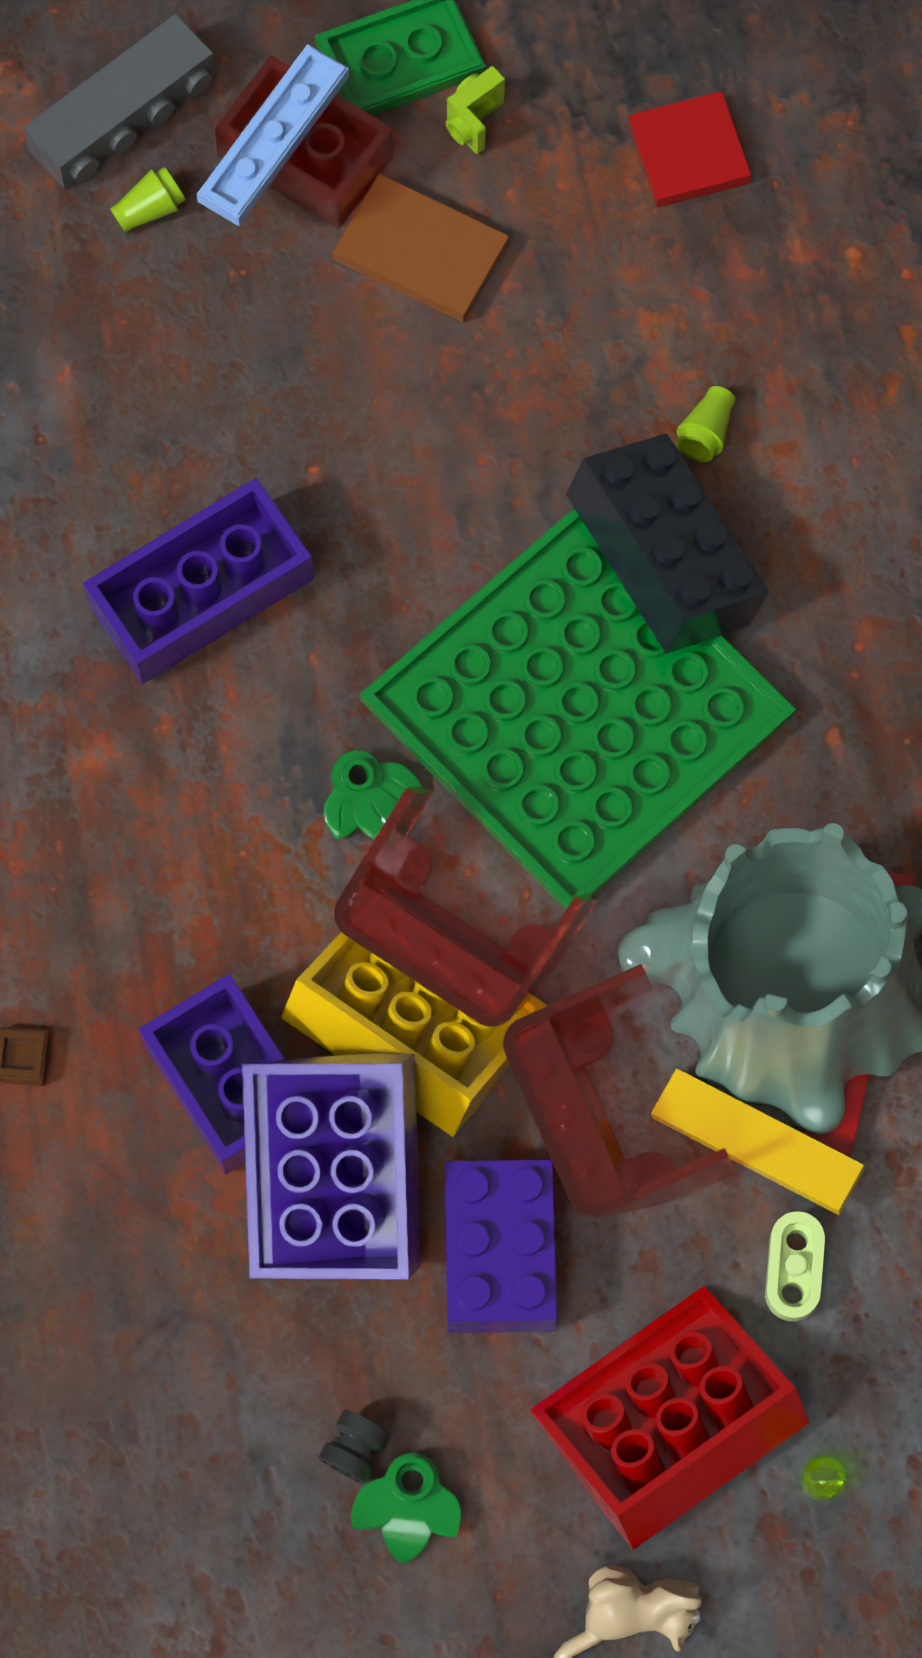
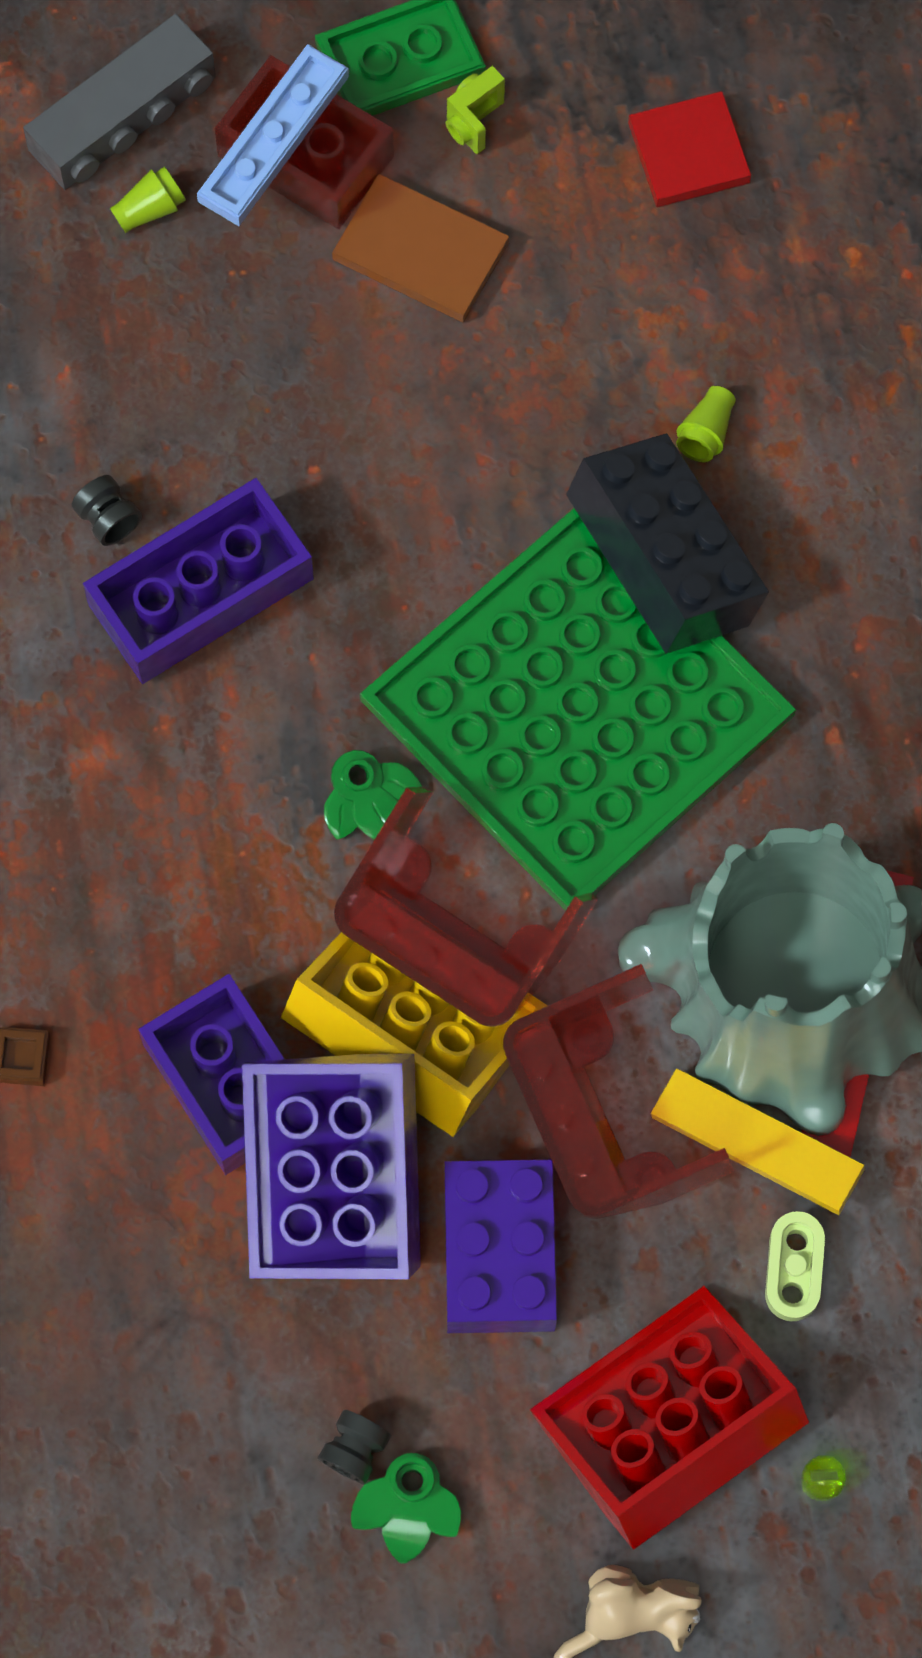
none -> pearl dark grey wheel [71,475,142,546]

